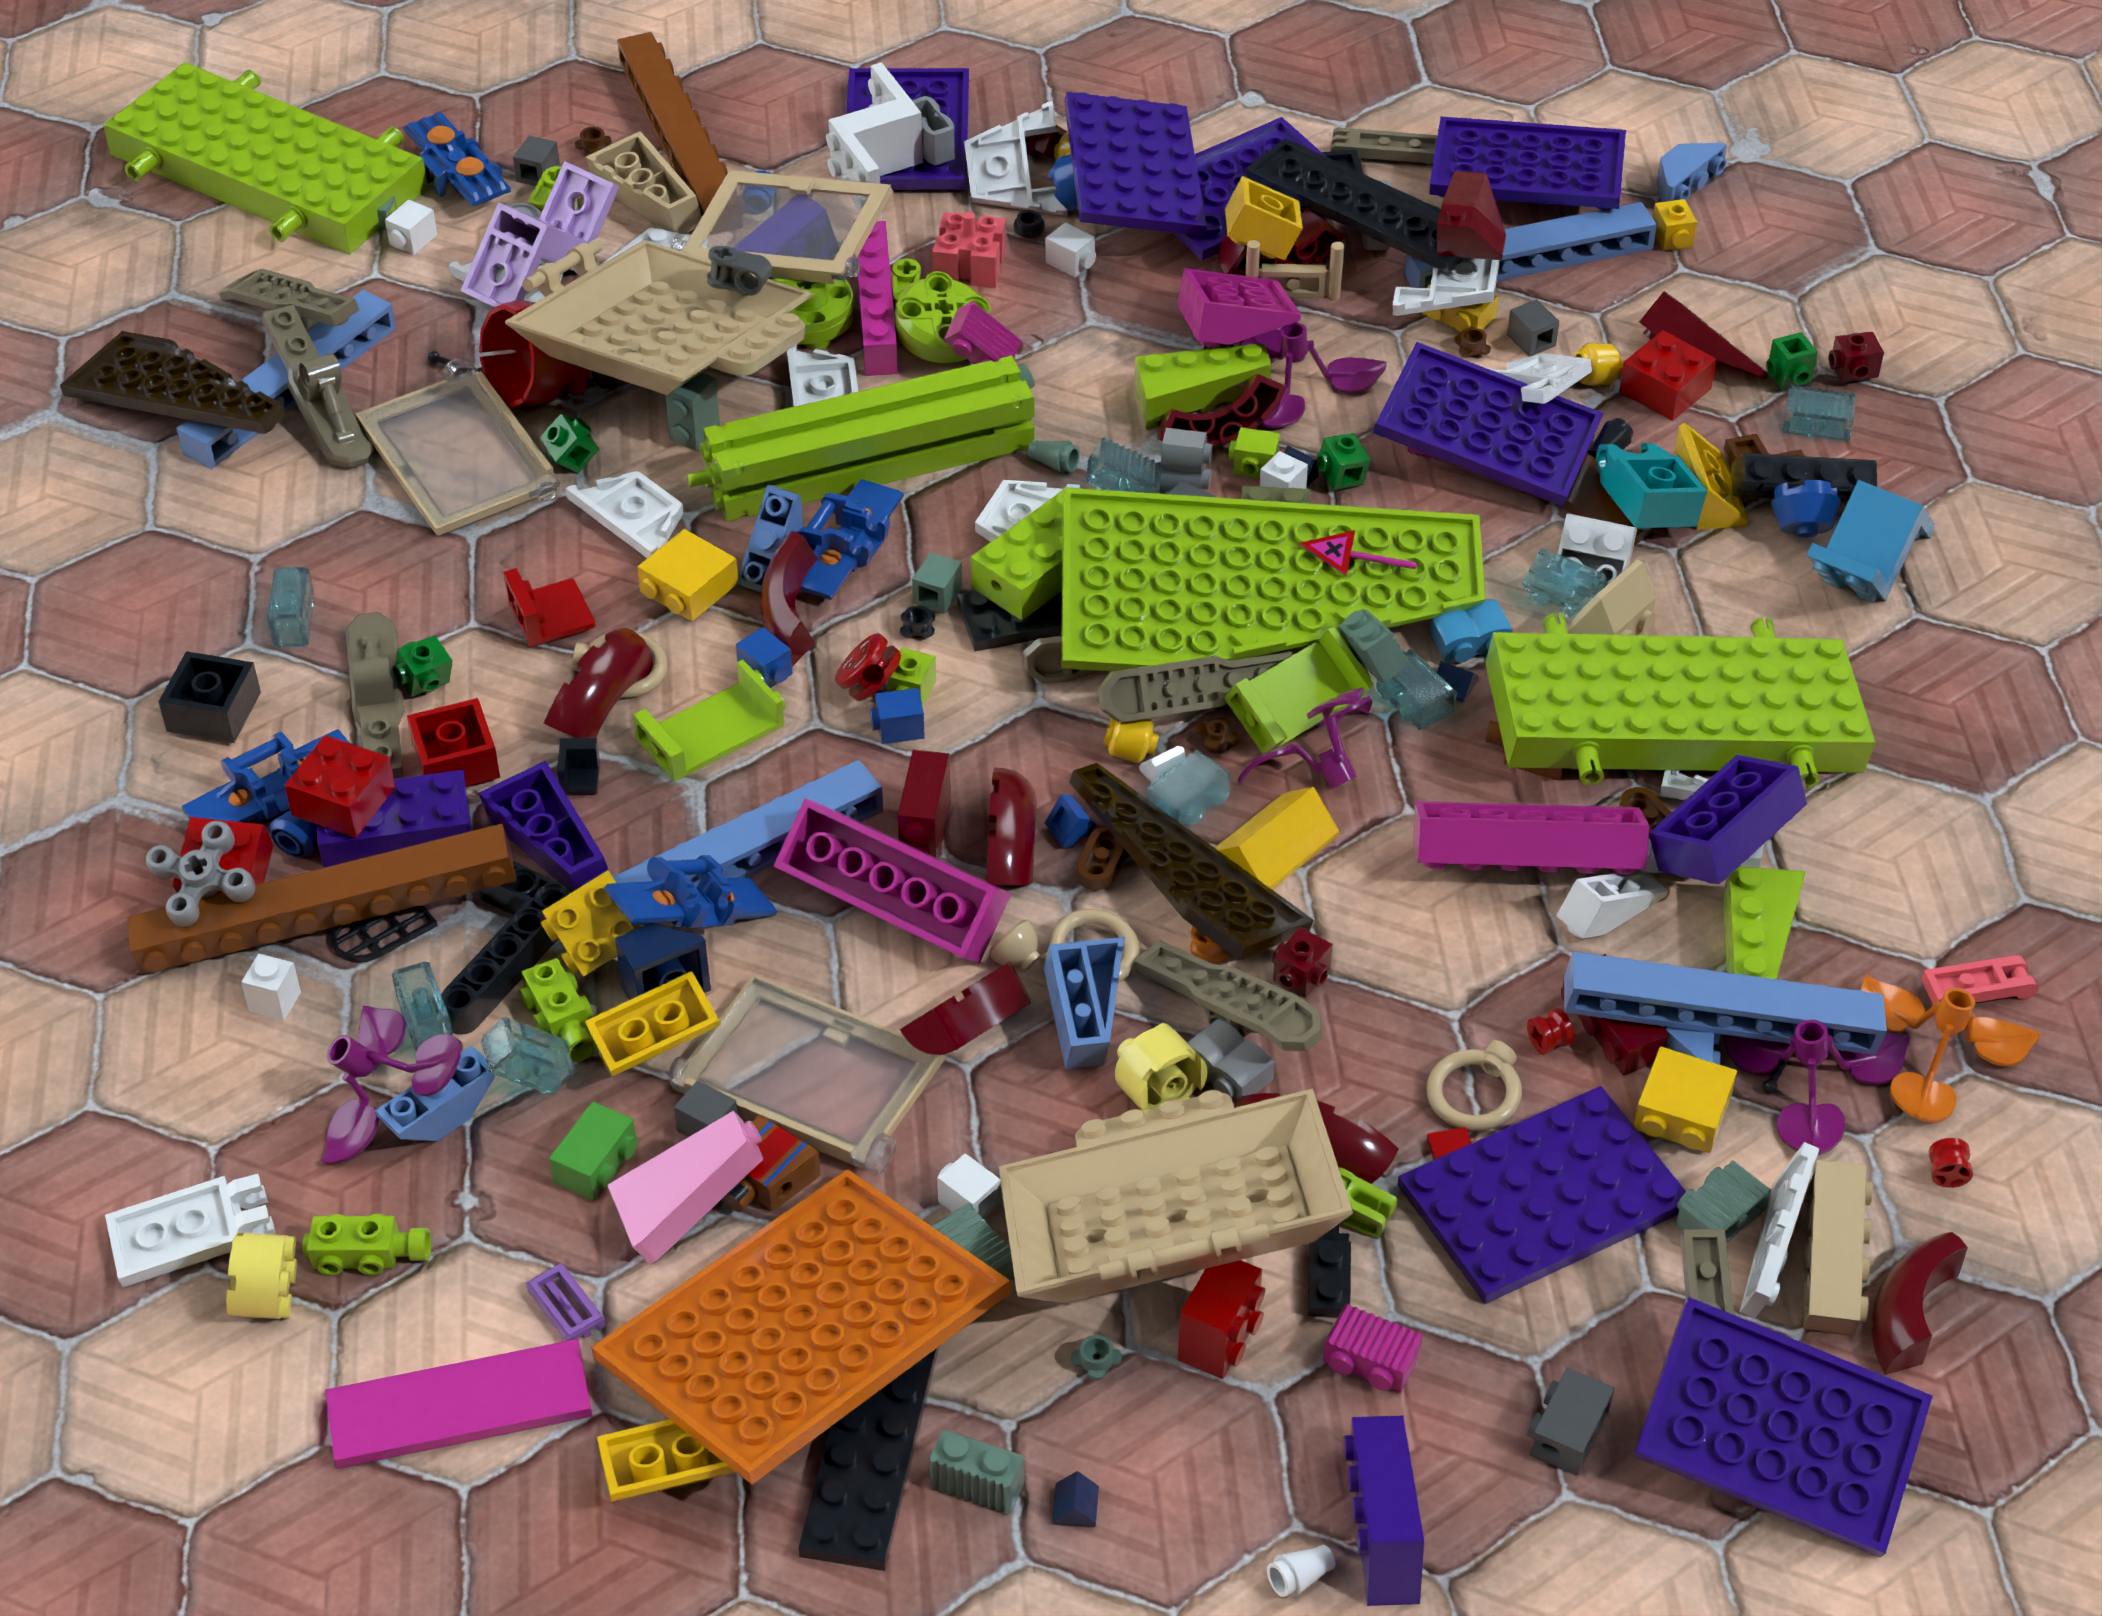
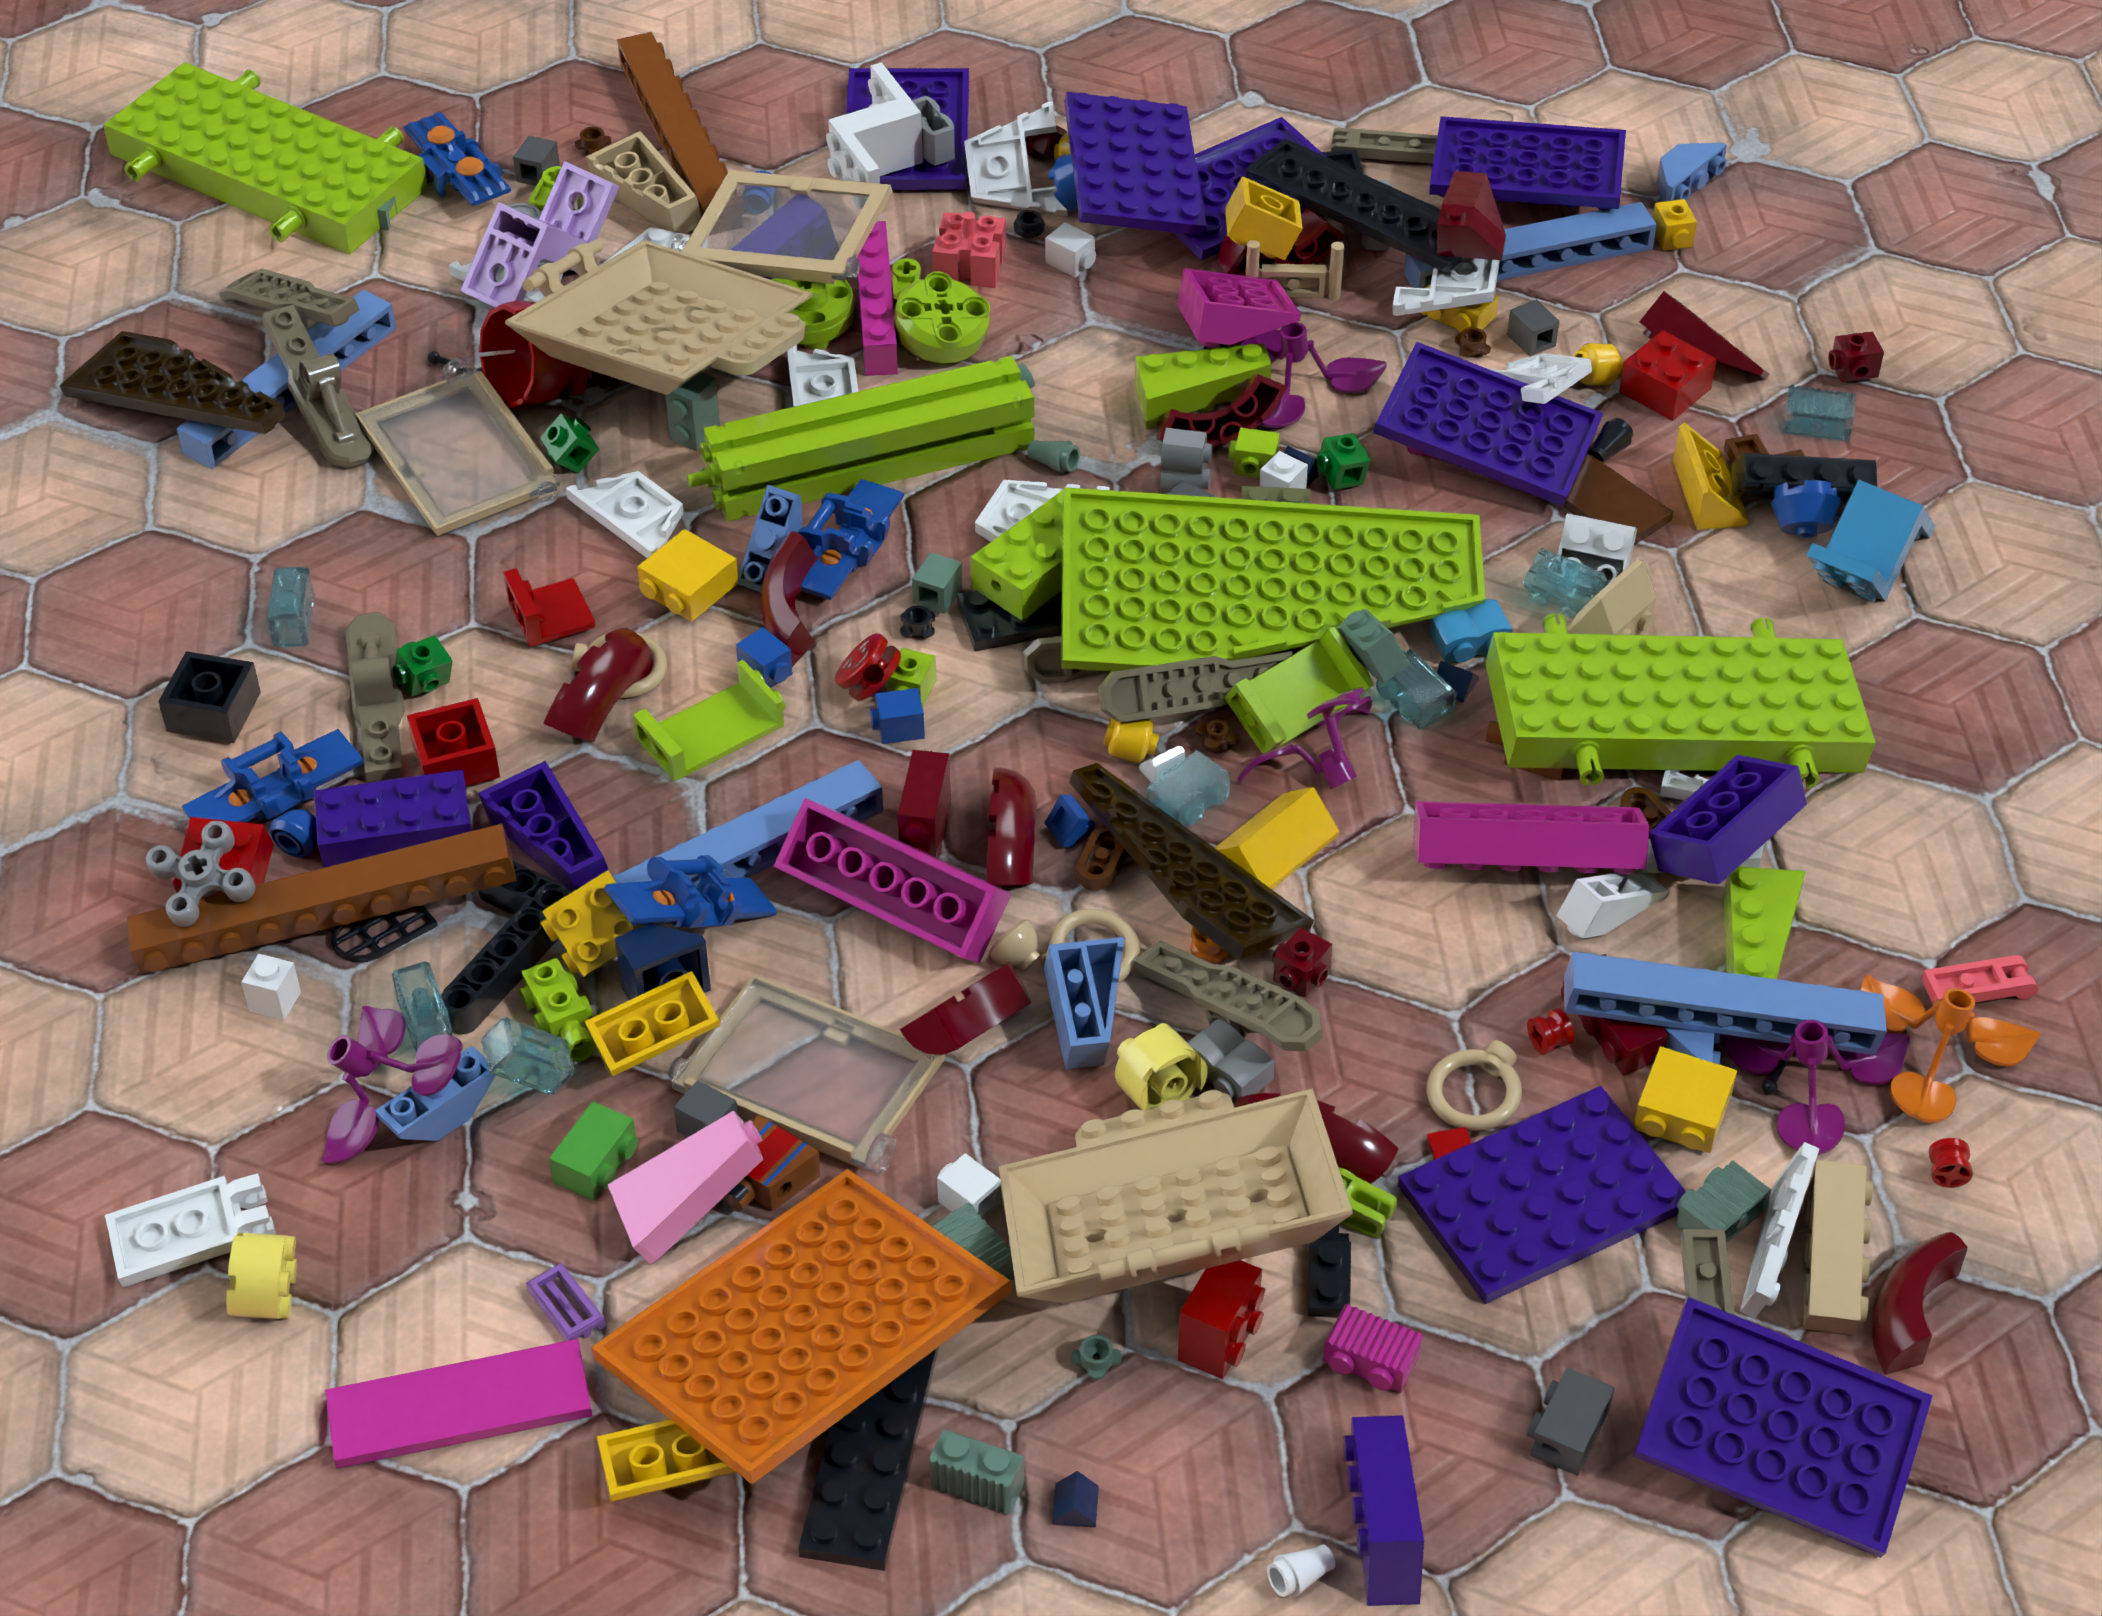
red brick [285,735,395,838] -> none
lime brick [302,1214,431,1276] -> none
white brick [385,200,437,255] -> none
black panel [557,738,600,795] -> none
dark grey piece [707,246,772,296] -> none
dark pink brick [944,301,1022,364] -> none
clear light blue brick [1085,437,1161,493] -> none
piece [1299,530,1417,577] -> none
teal brick [1595,443,1707,530] -> none
green brick [1766,332,1818,390] -> none

